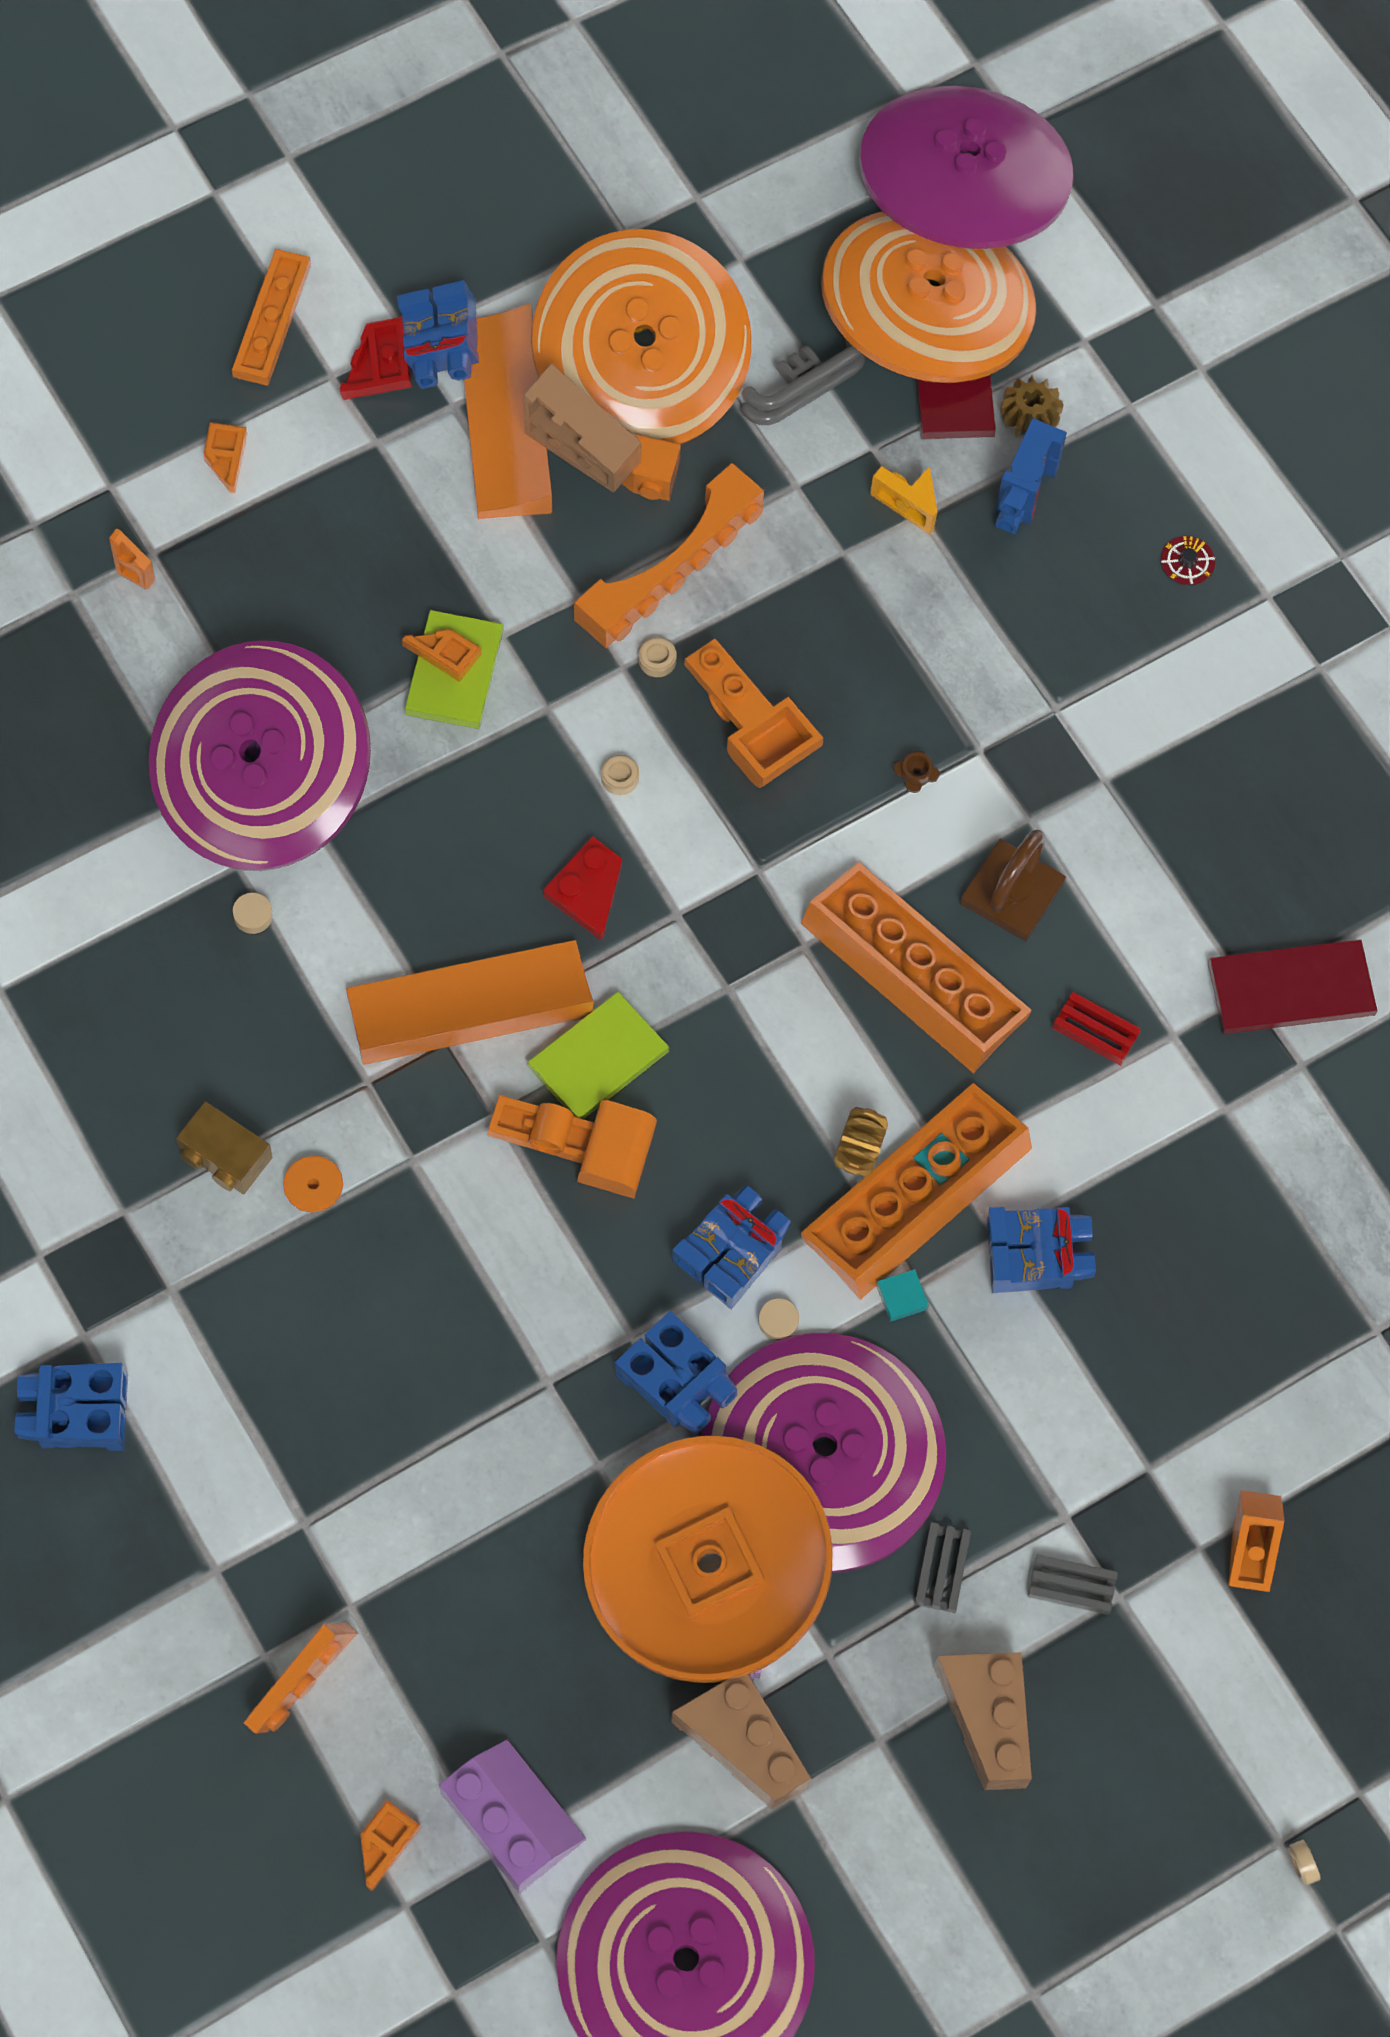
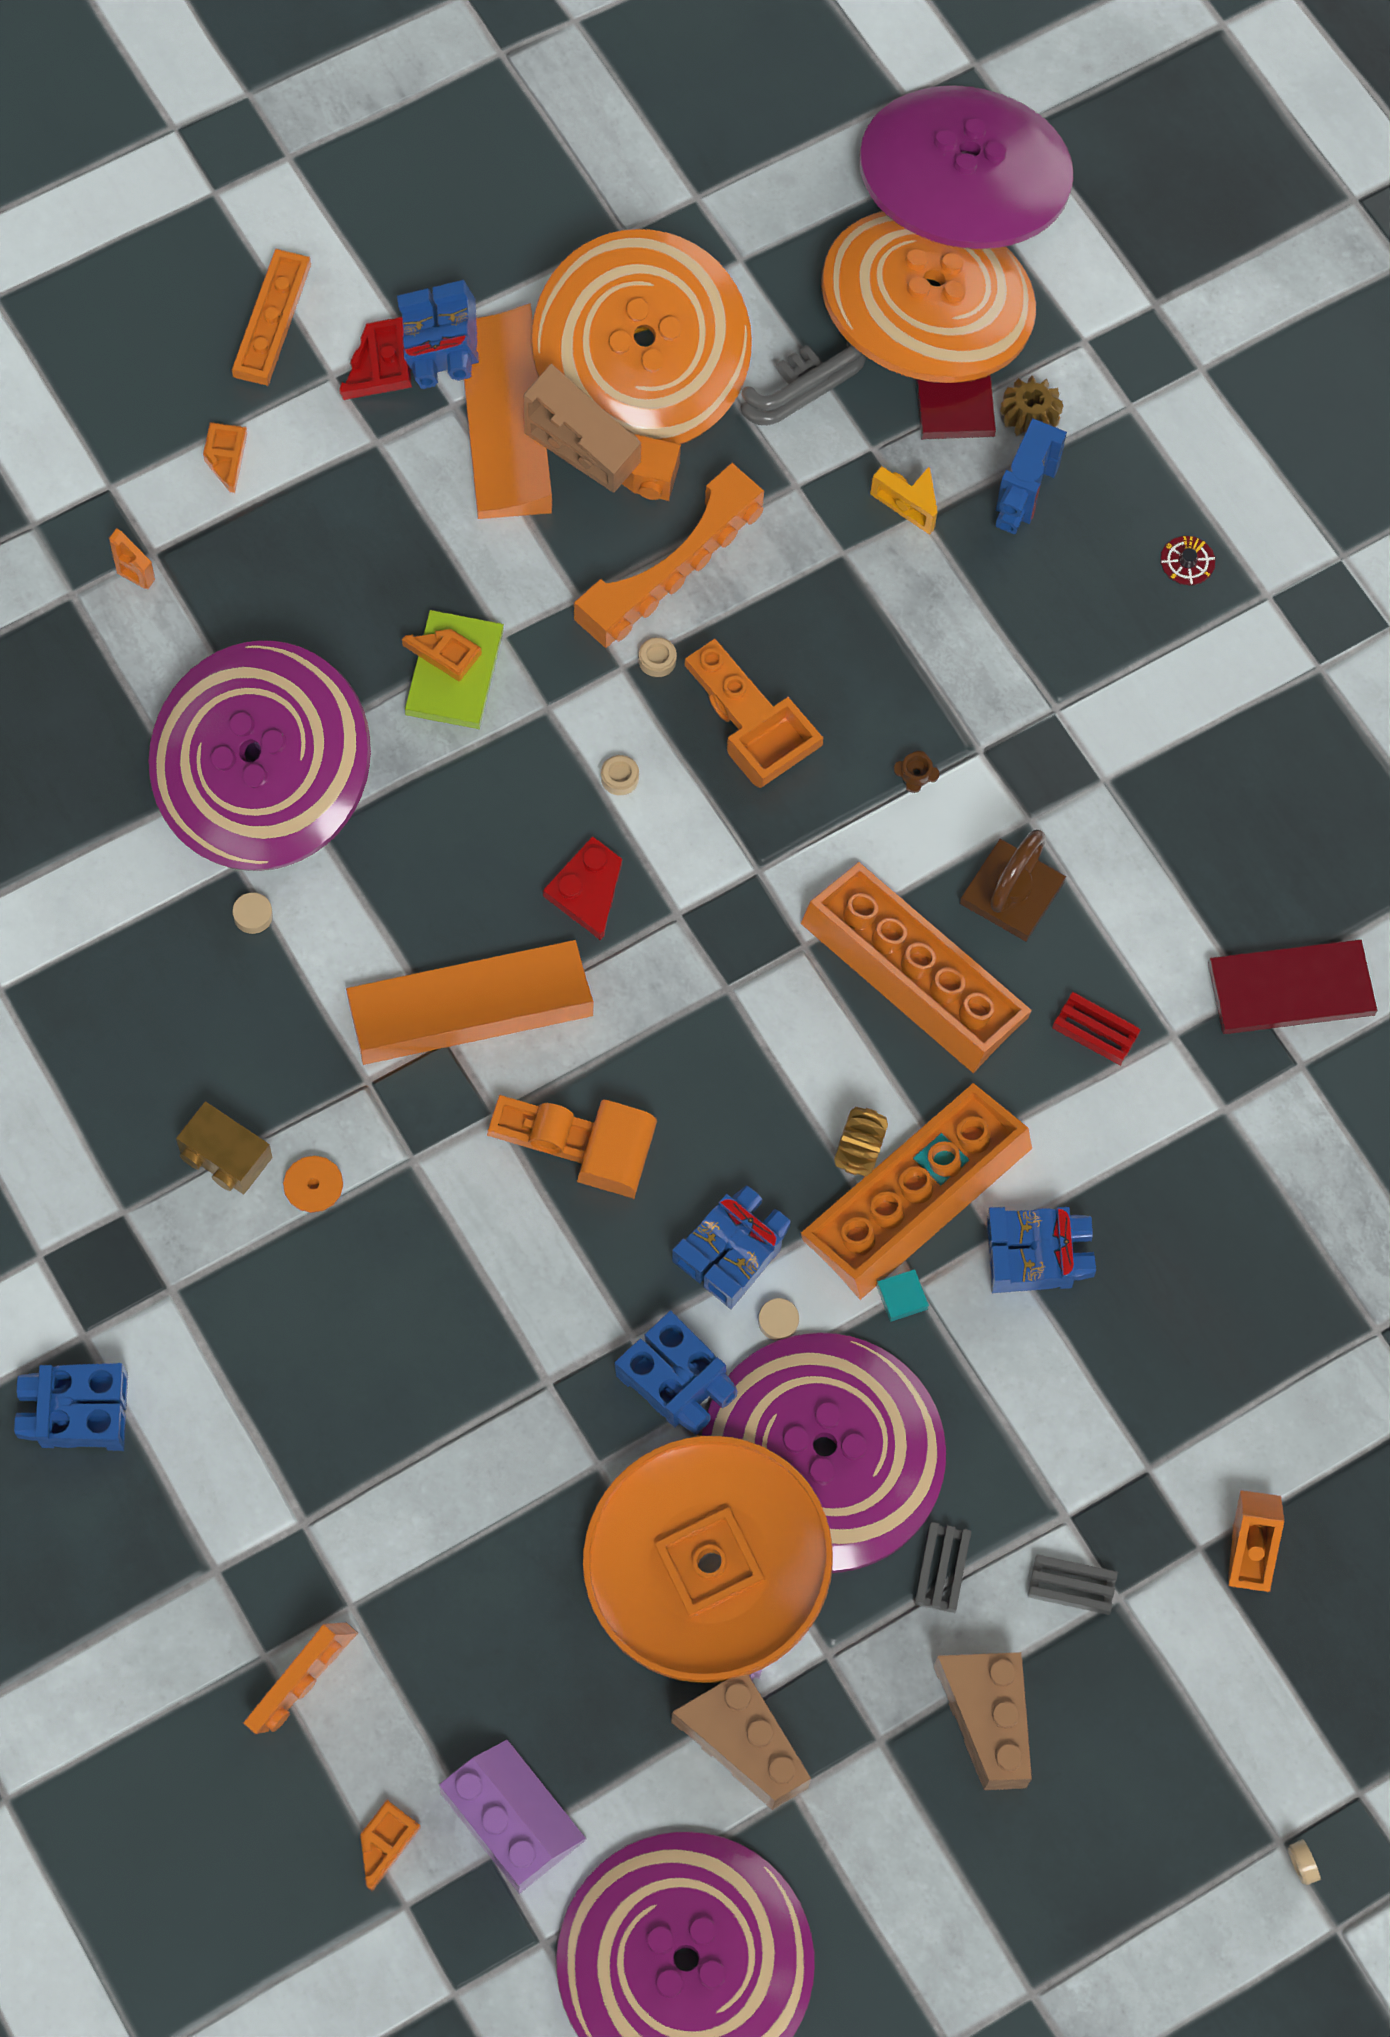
lime tile [528,992,669,1120] -> none

